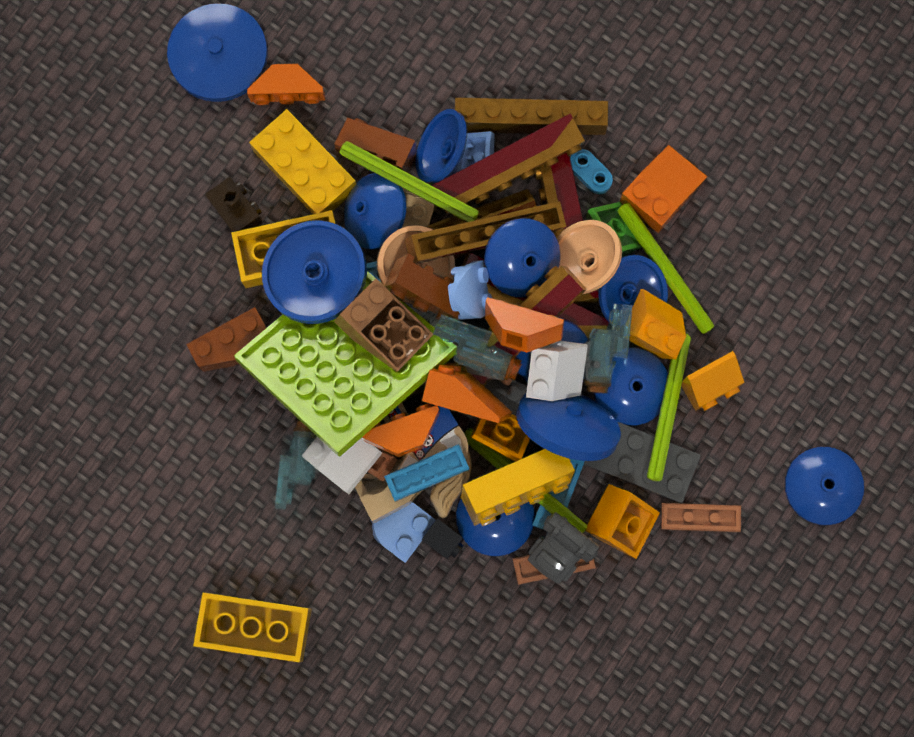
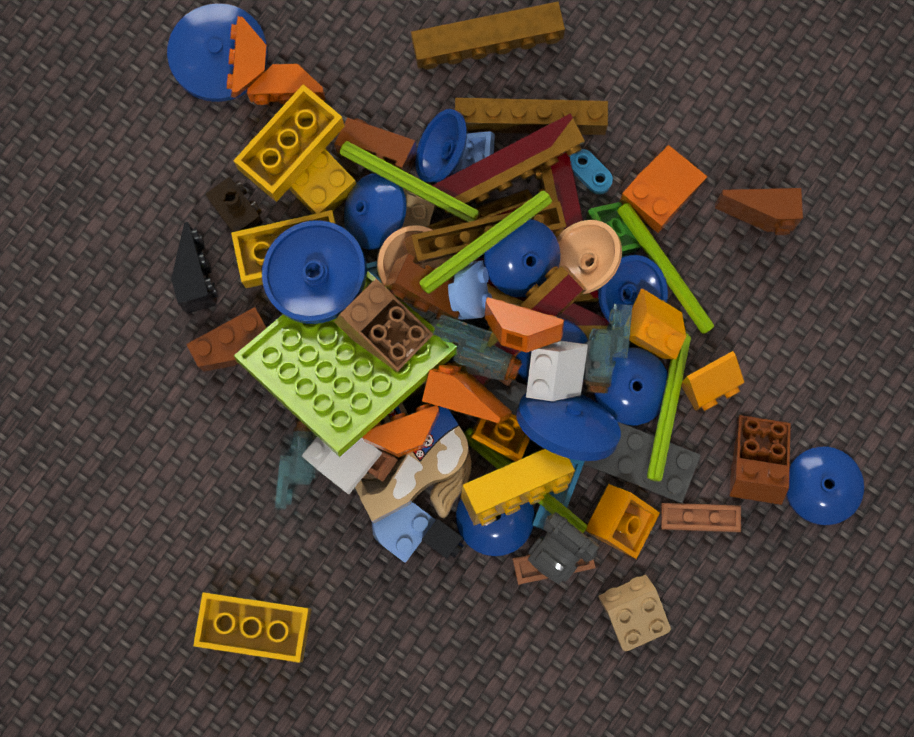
dark azure plate [384,444,470,502] -> none
none -> black slope [171,222,219,314]
none -> orange slope [226,16,266,98]
none -> yellow brick [233,84,345,202]
none -> pearl gold brick [411,2,565,70]
none -> lime axle [419,191,552,294]
none -> tan bracket [598,575,671,651]
none -> dark orange slope [715,188,803,235]
none -> dark orange slope [729,415,791,505]

